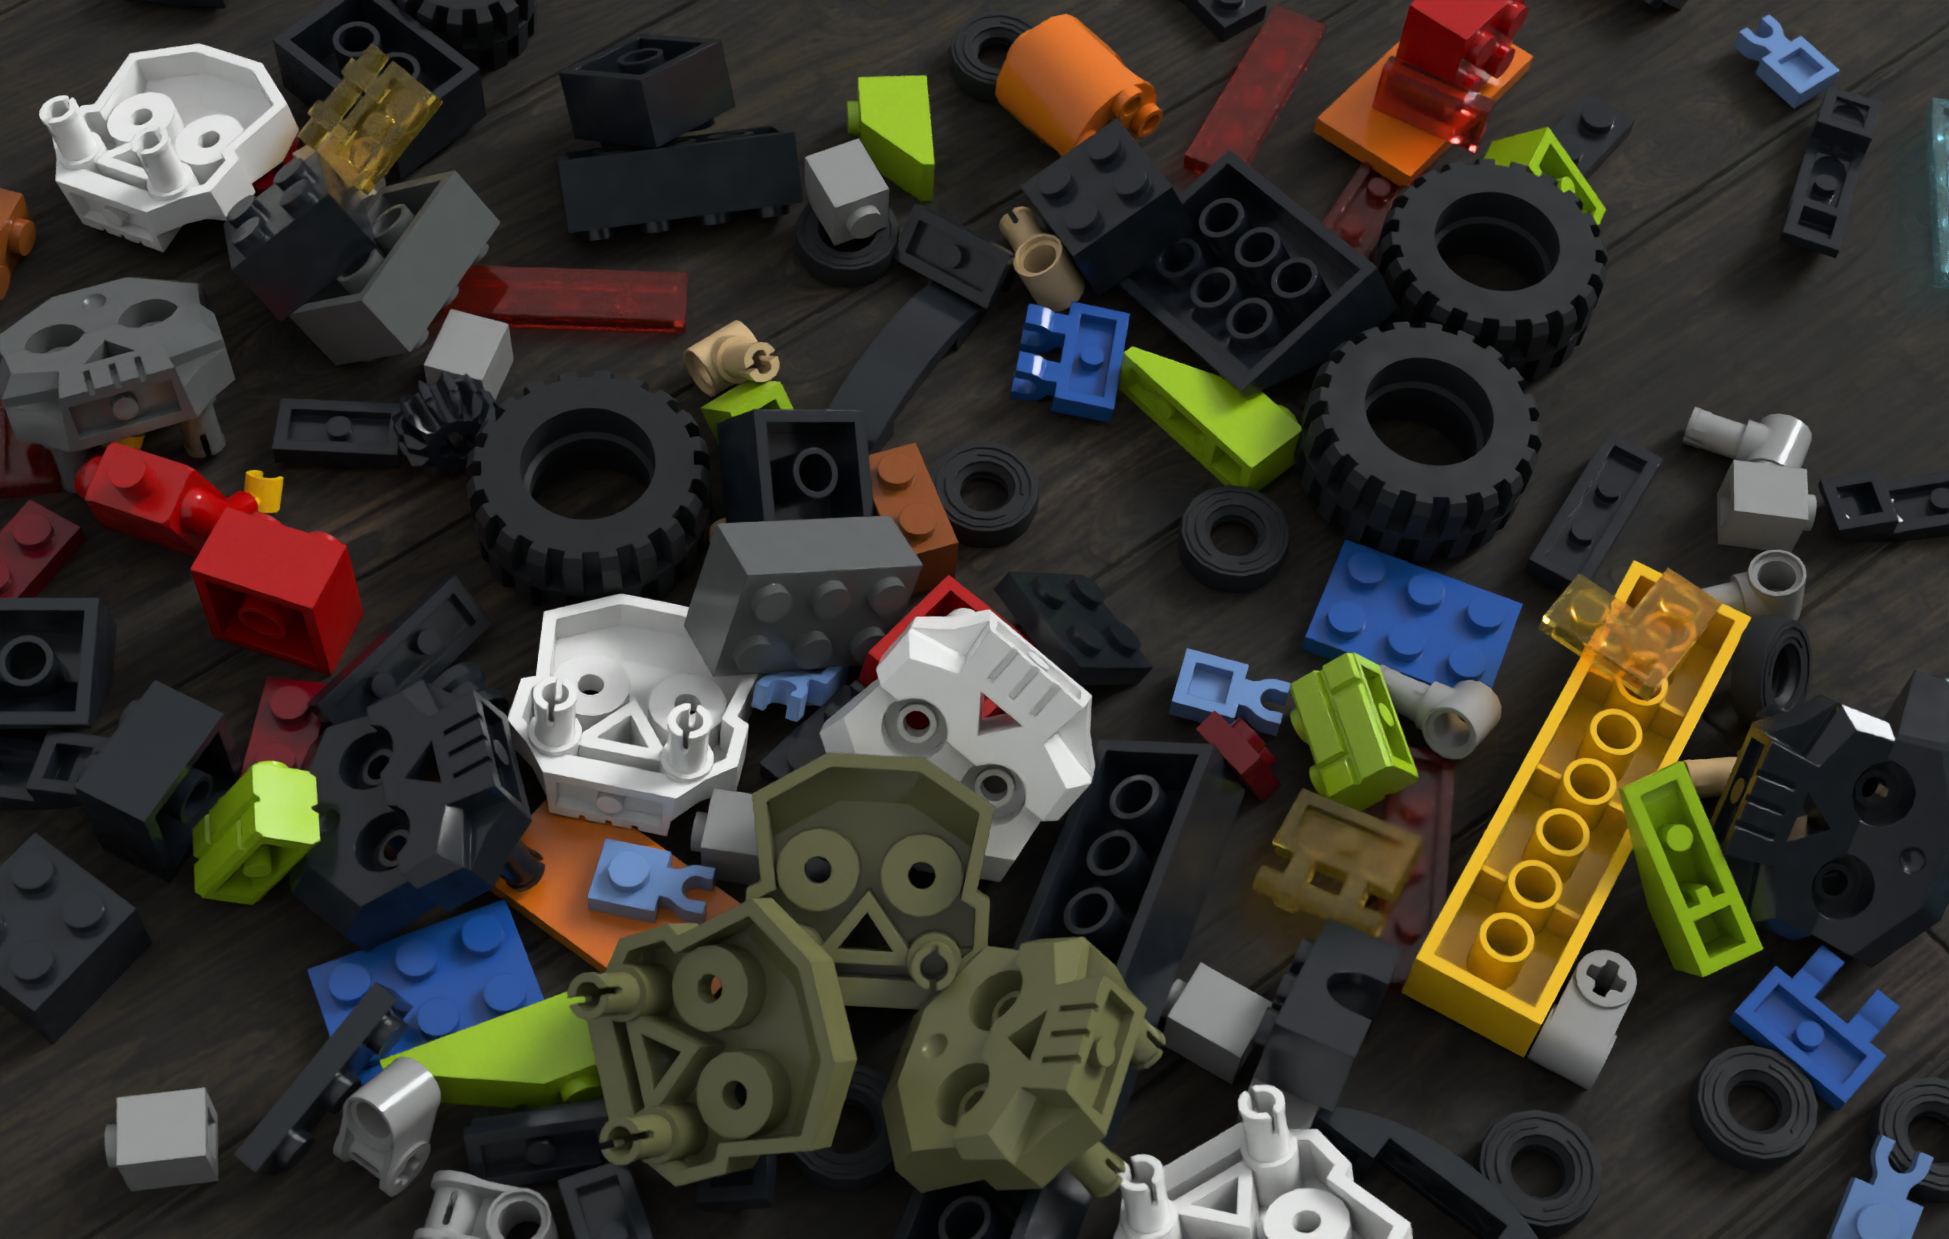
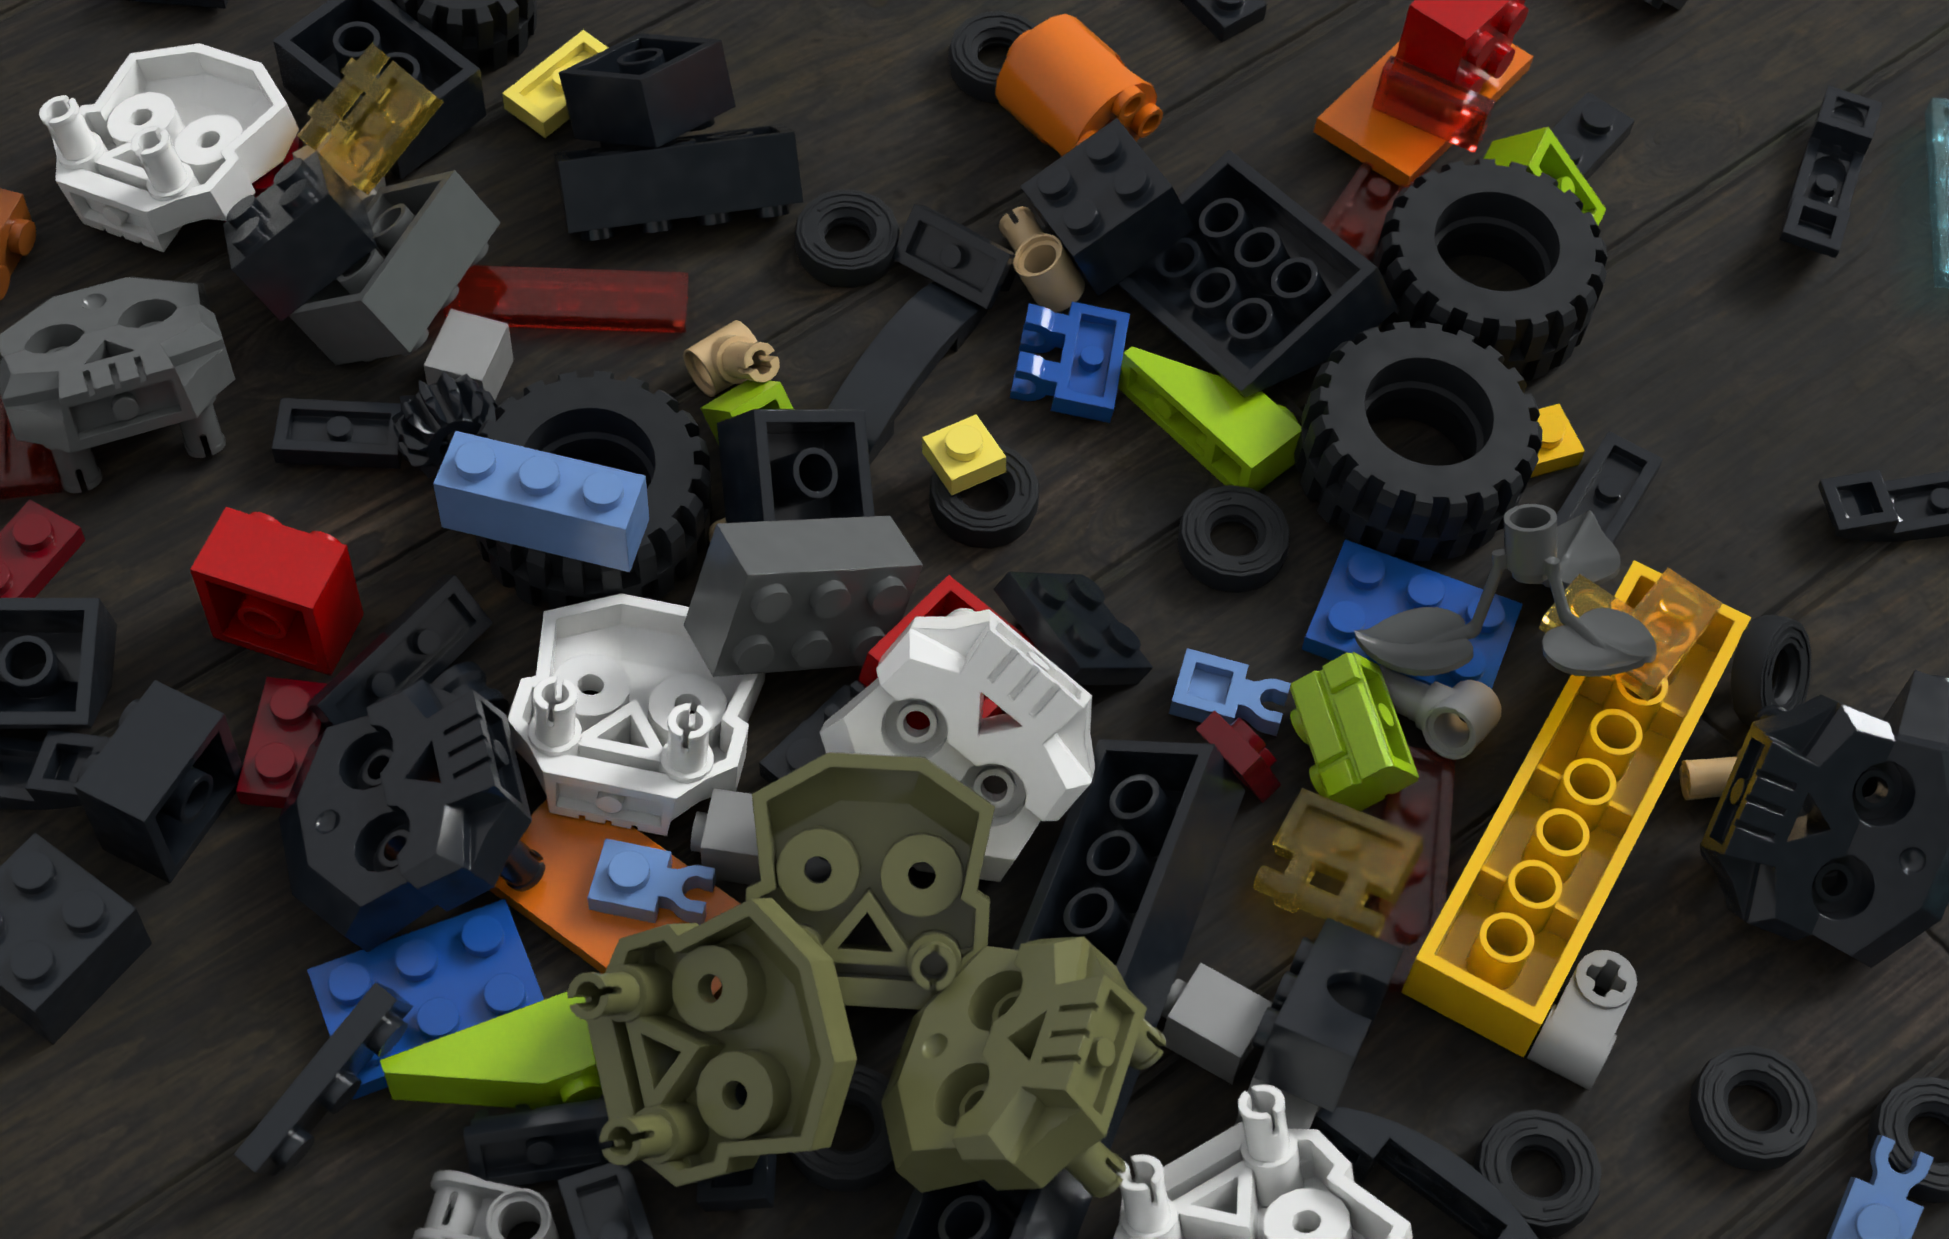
red torso [74,433,284,558] -> none
light grey brick [105,1088,218,1191] -> none
lime brick [192,761,320,905] -> none
light grey piece [333,1057,441,1197] -> none
medium blue plate [751,666,849,722] -> none
light grey brick [805,138,889,246] -> none
lime slope [847,75,935,202] -> none
dark orange brick [869,442,959,595] -> none
clear red tile [1183,5,1326,175] -> none
lime slope [1618,761,1763,977] -> none
light grey pin [1682,407,1812,468] -> none
light grey pin [1695,549,1807,622] -> none
light grey brick [1717,460,1817,552] -> none
blue plate [1729,945,1900,1112] -> none
medium blue plate [1733,14,1840,108] -> none
none -> medium blue brick [433,431,649,572]
none -> light yellow plate [502,30,608,138]
none -> light yellow plate [922,414,1006,496]
none -> dark grey plant [1354,504,1657,677]
none -> yellow plate [1530,404,1585,478]

